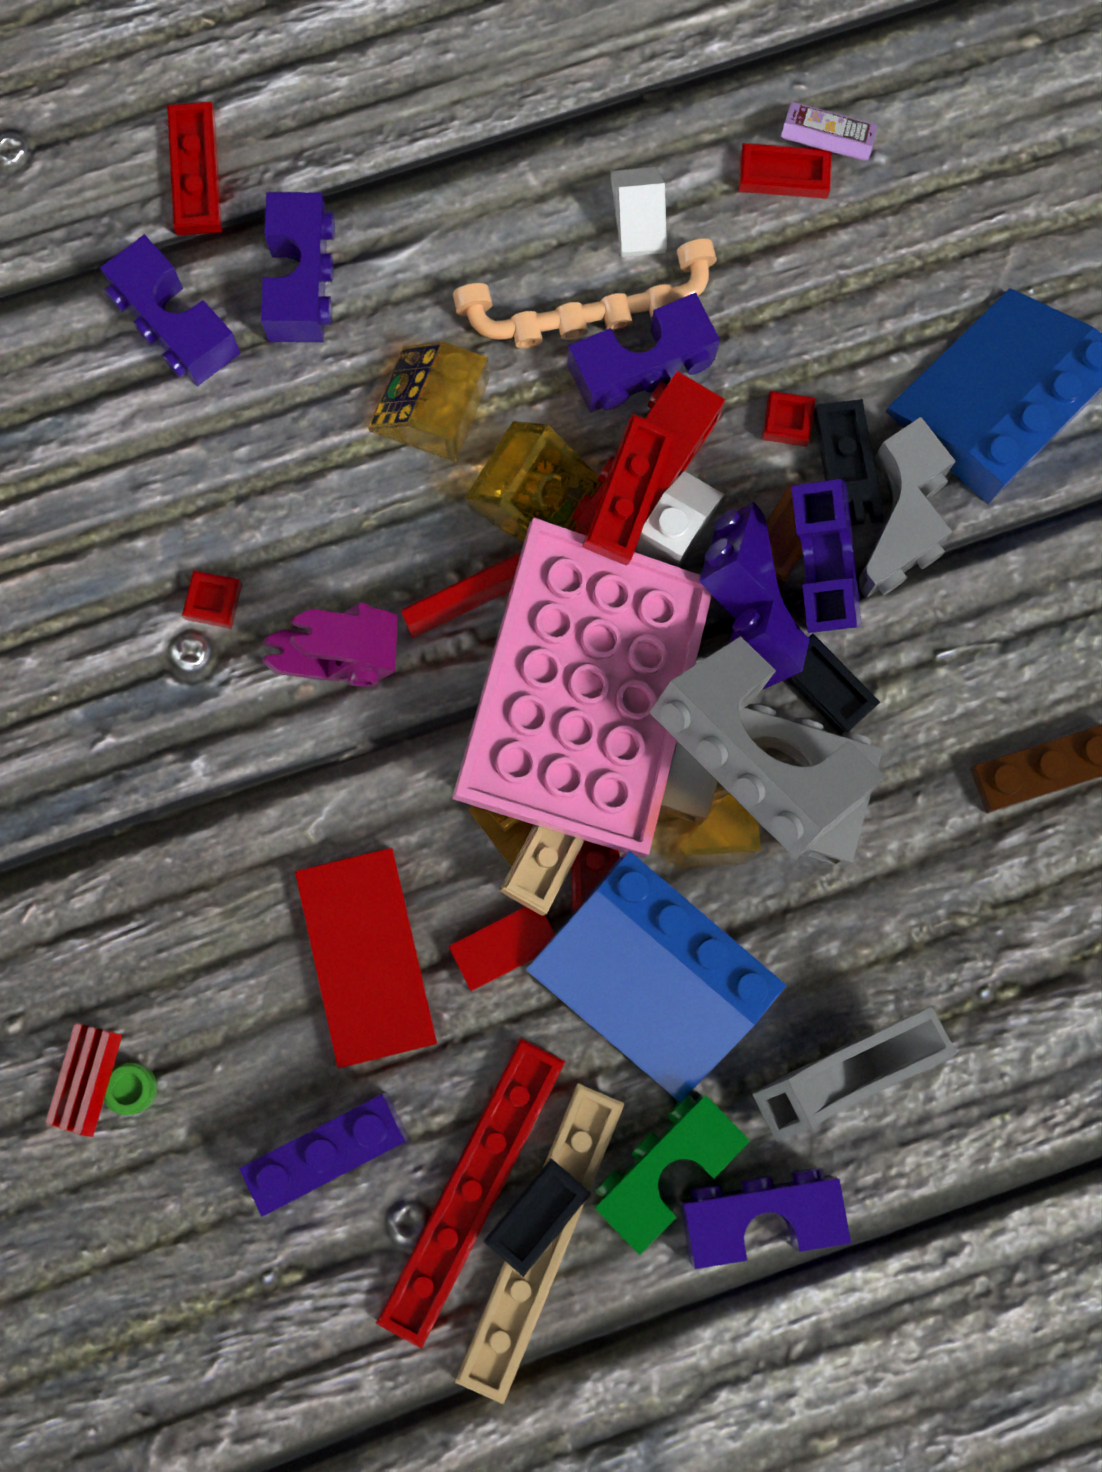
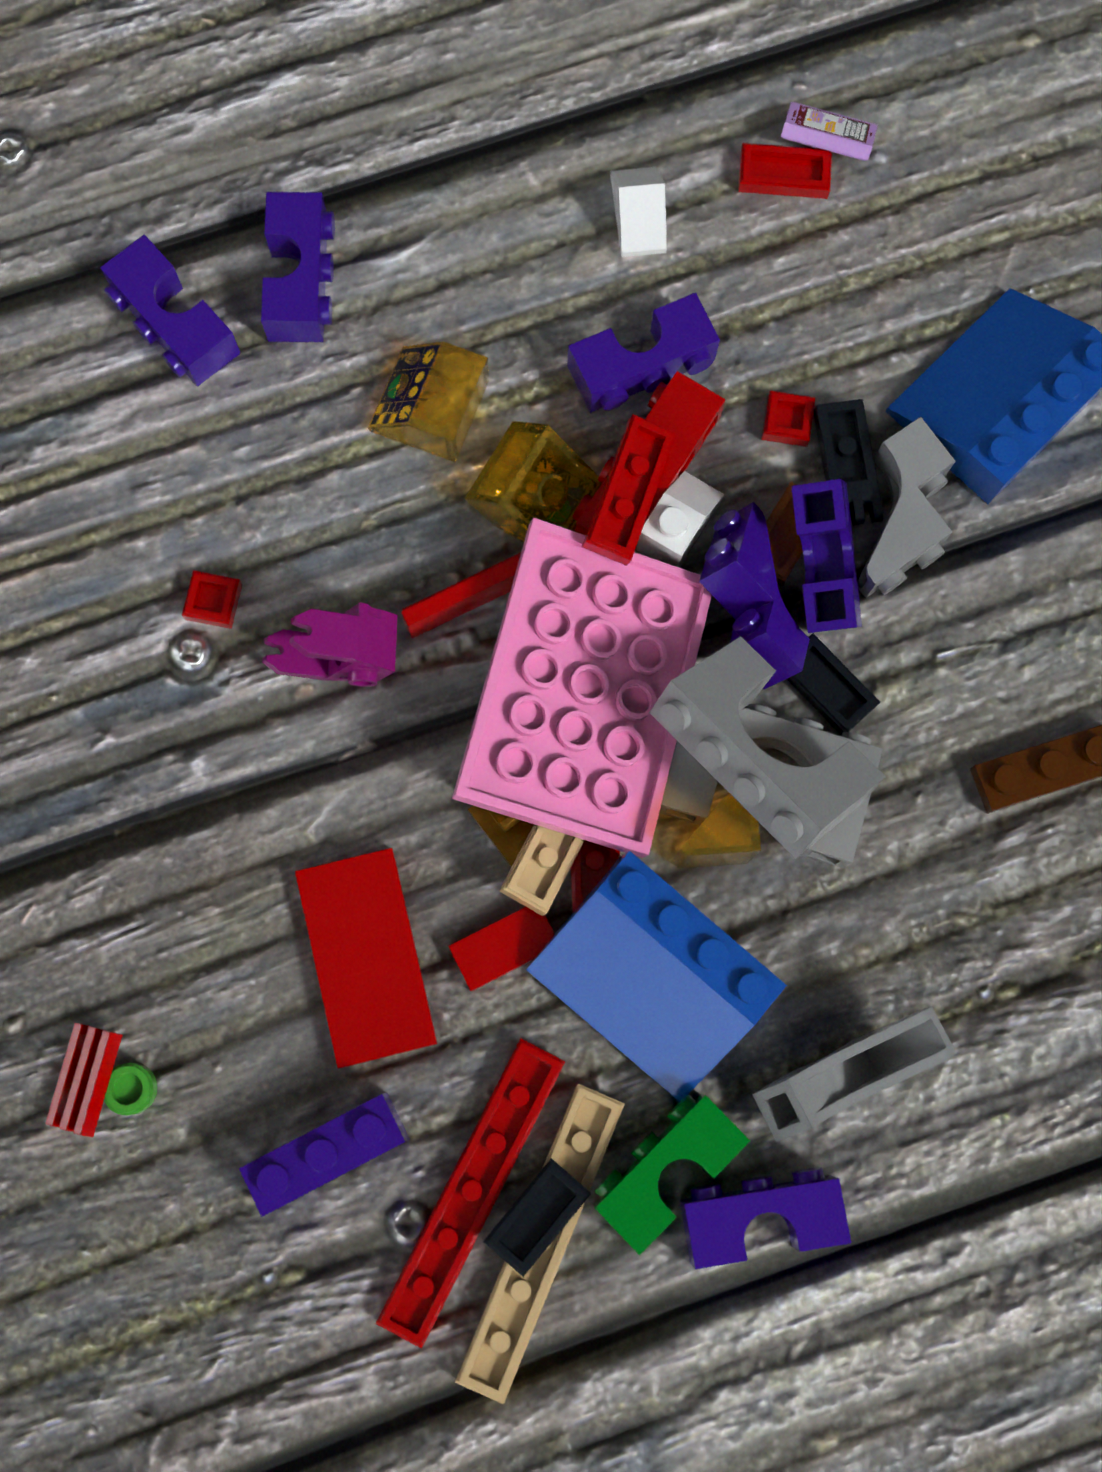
red tile [167,101,222,236] -> none
light nougat bar [453,239,717,349] -> none

